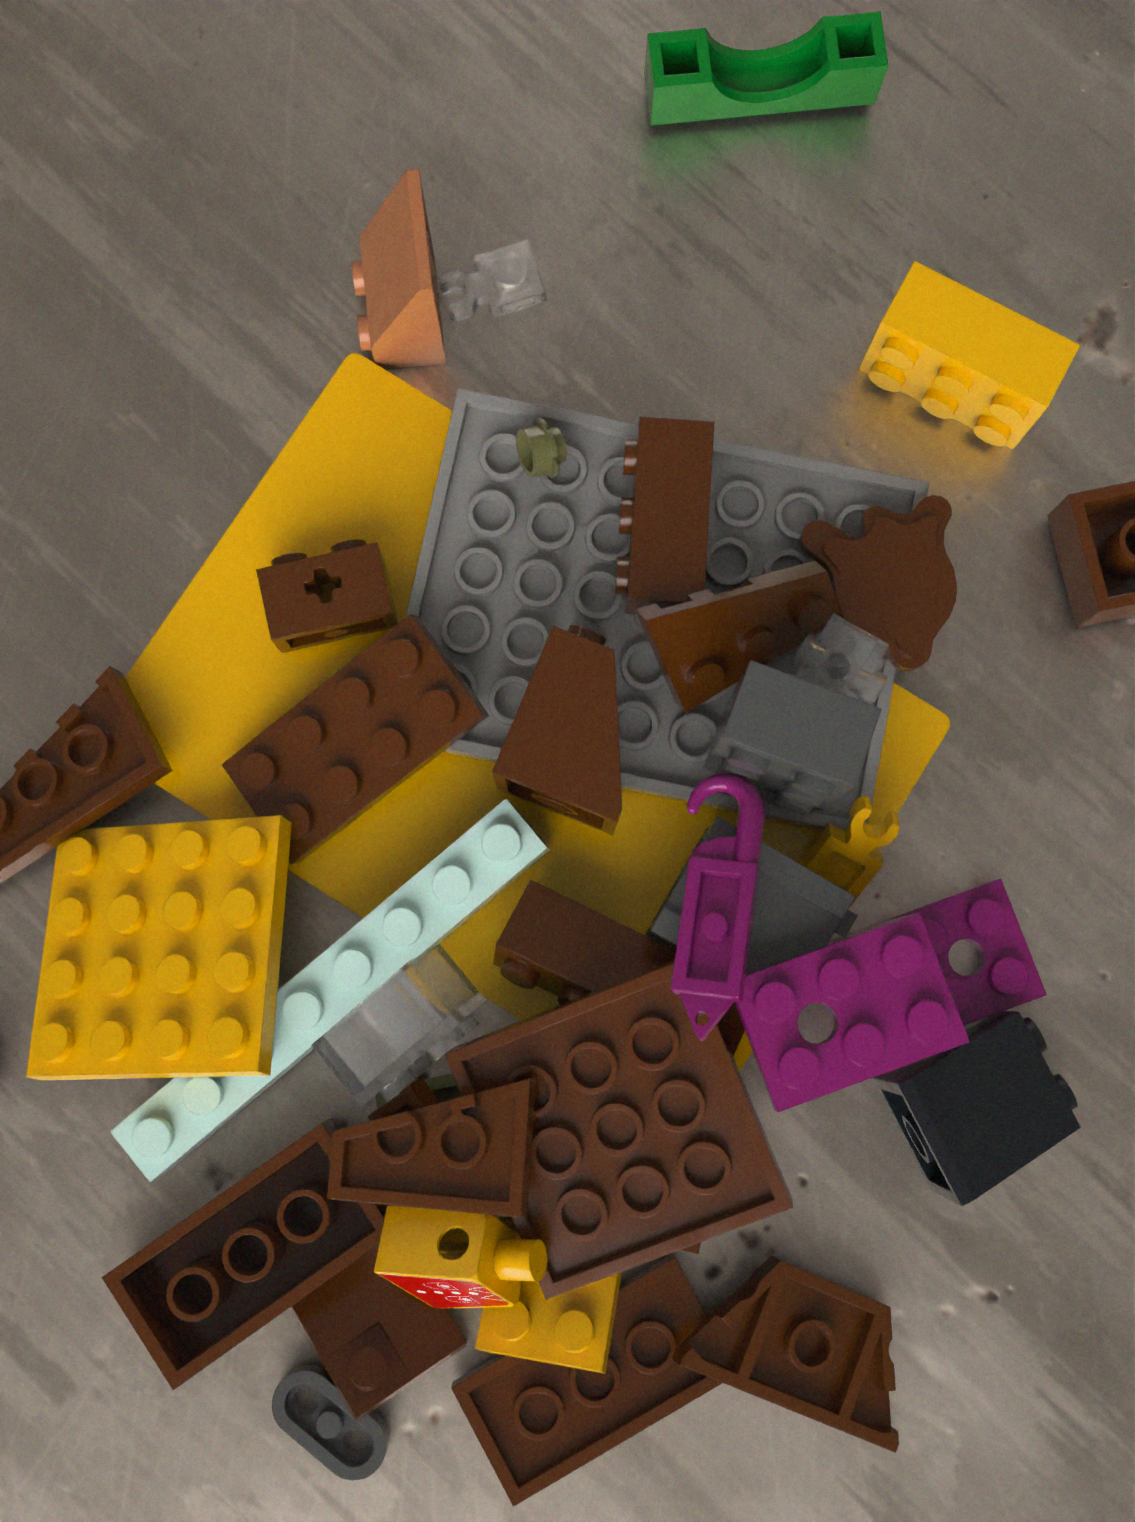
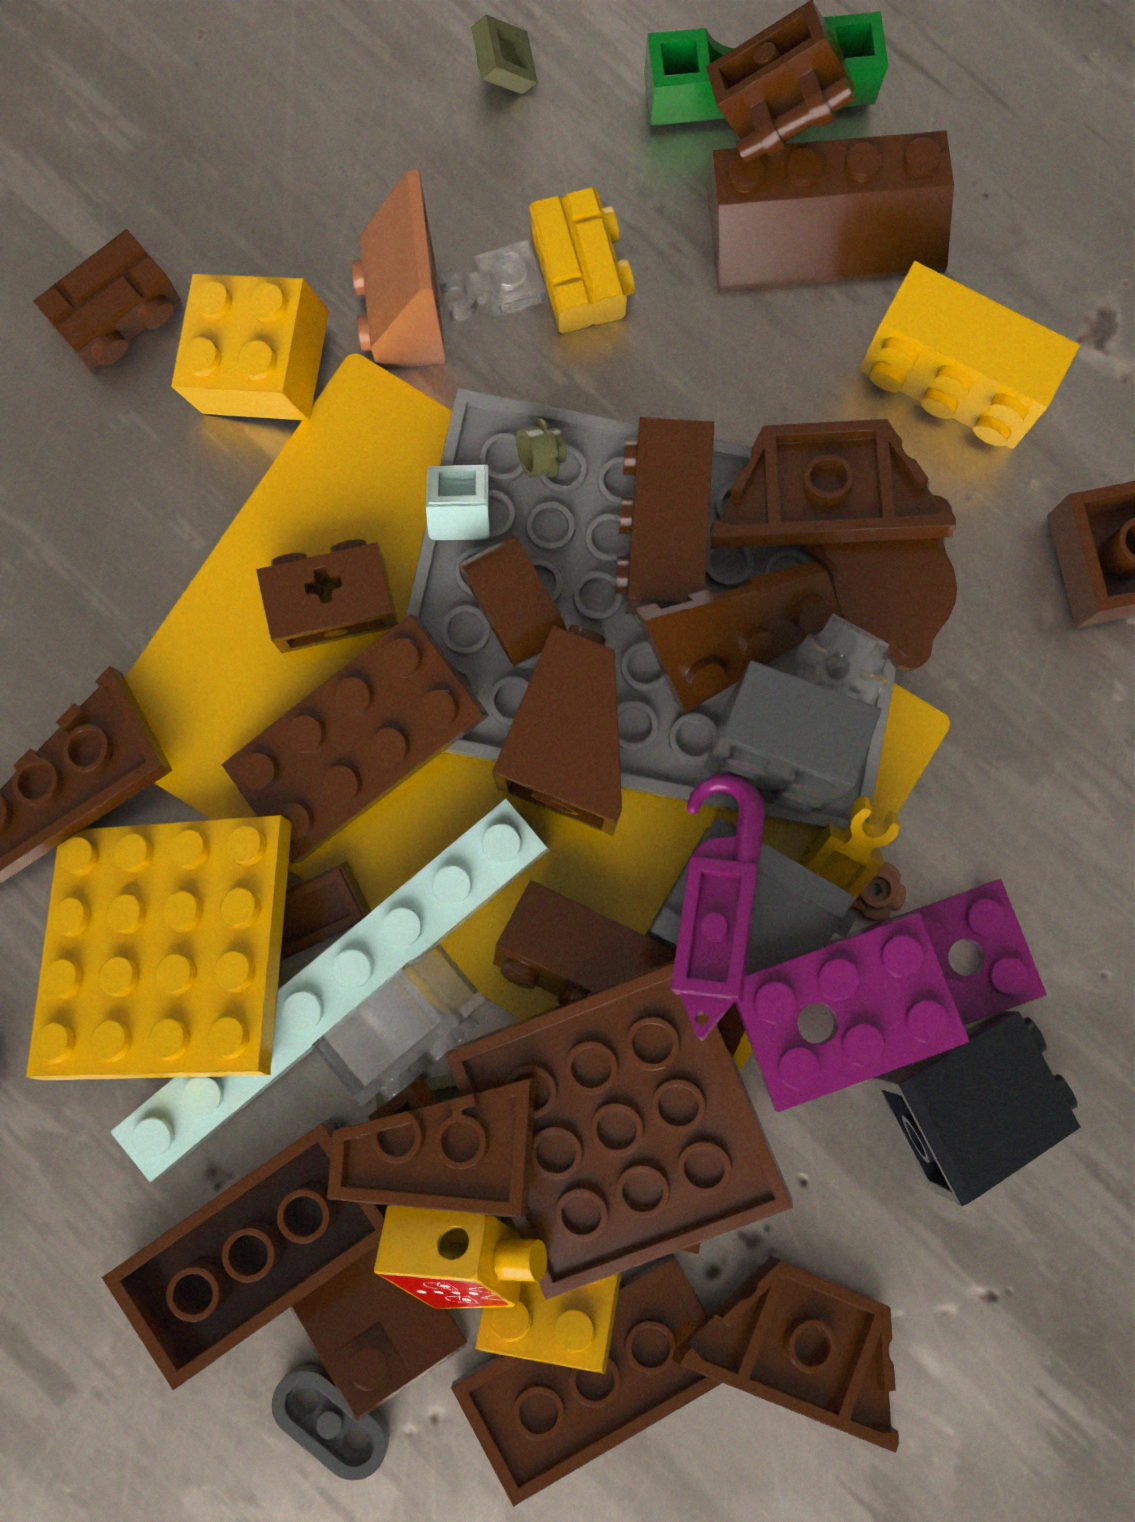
none -> reddish brown brick [33,229,181,371]
none -> yellow brick [171,274,329,421]
none -> reddish brown tile [280,861,371,962]
none -> light aqua slope [426,465,490,541]
none -> reddish brown beam [458,535,567,666]
none -> olive plate [471,15,538,94]
none -> yellow brick [529,187,635,334]
none -> reddish brown brick [706,0,856,164]
none -> reddish brown slope [706,130,954,292]
none -> reddish brown wing [710,419,956,549]
none -> nougat plate [851,861,906,921]

